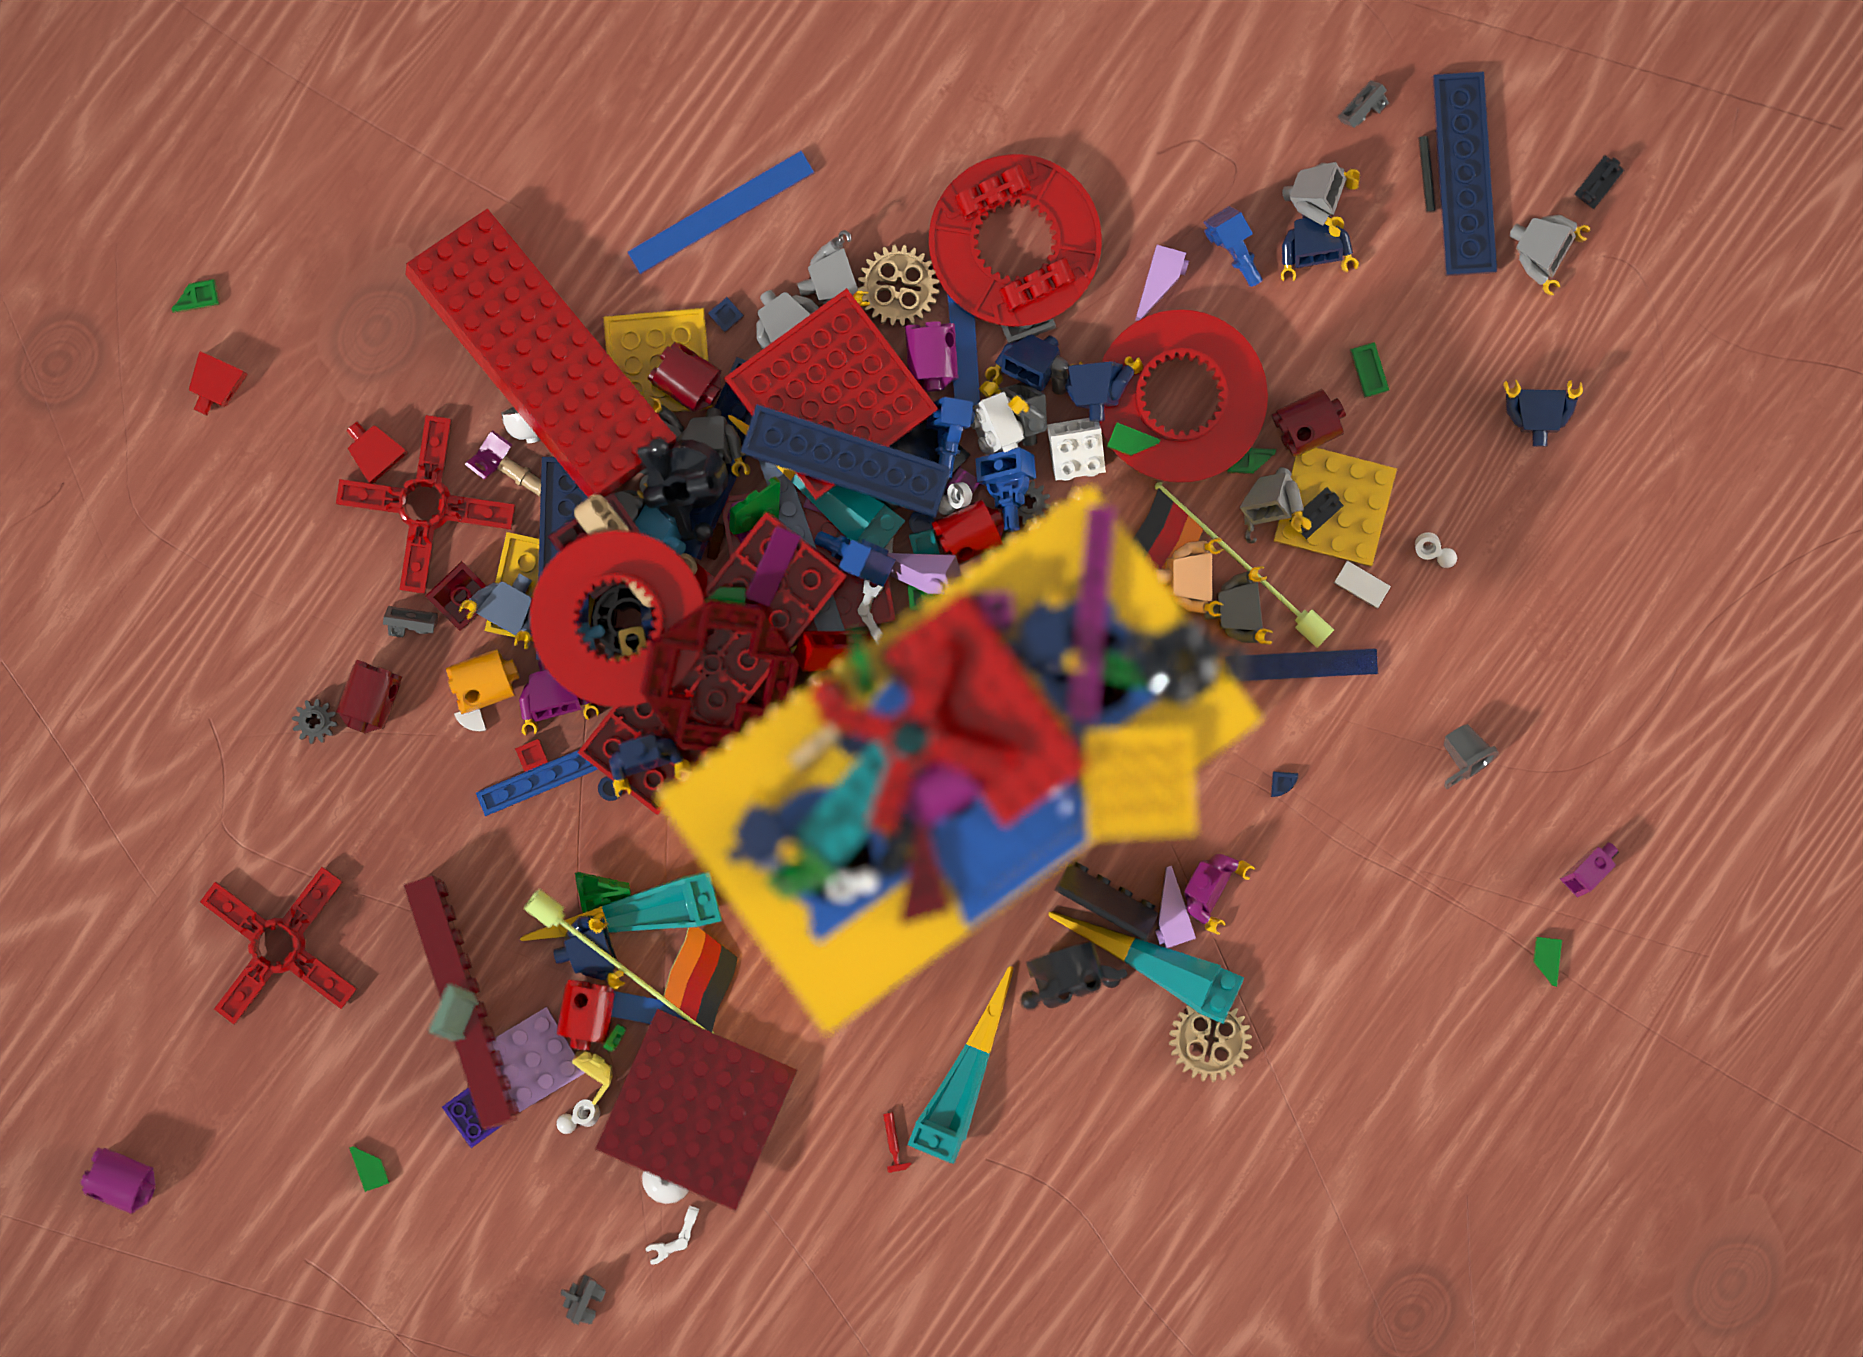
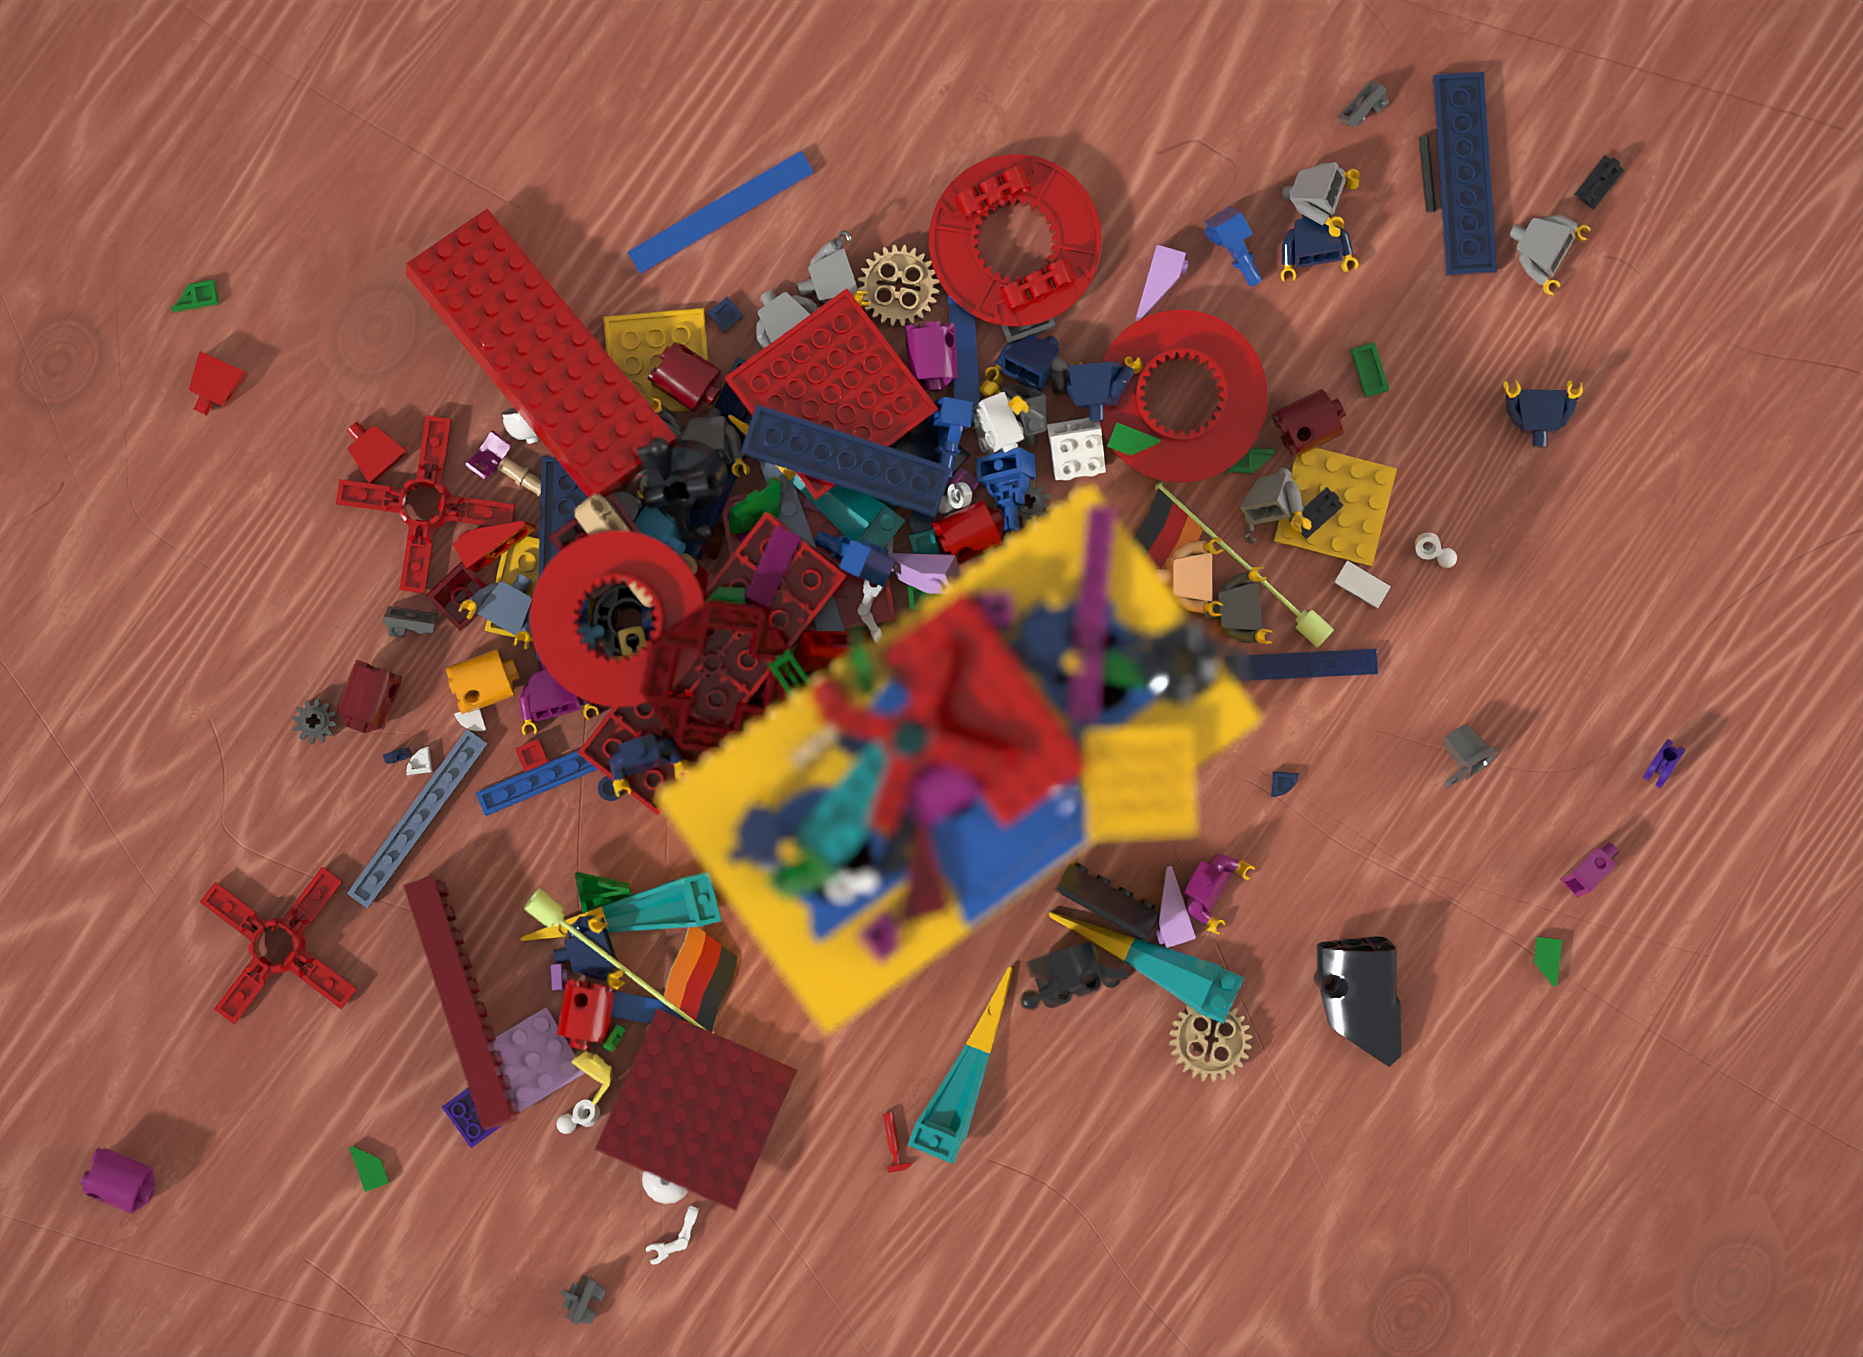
sand green slope [429,984,479,1041] -> none
none -> sand blue plate [347,729,488,909]
none -> dark blue tile [383,747,412,765]
none -> white tile [406,747,433,775]
none -> red slope [452,521,536,572]
none -> medium lavender plate [551,964,568,990]
none -> green tile [767,650,813,696]
none -> magenta brick [853,908,902,965]
none -> black panel [1314,936,1401,1067]
none -> dark purple head [1643,739,1685,789]

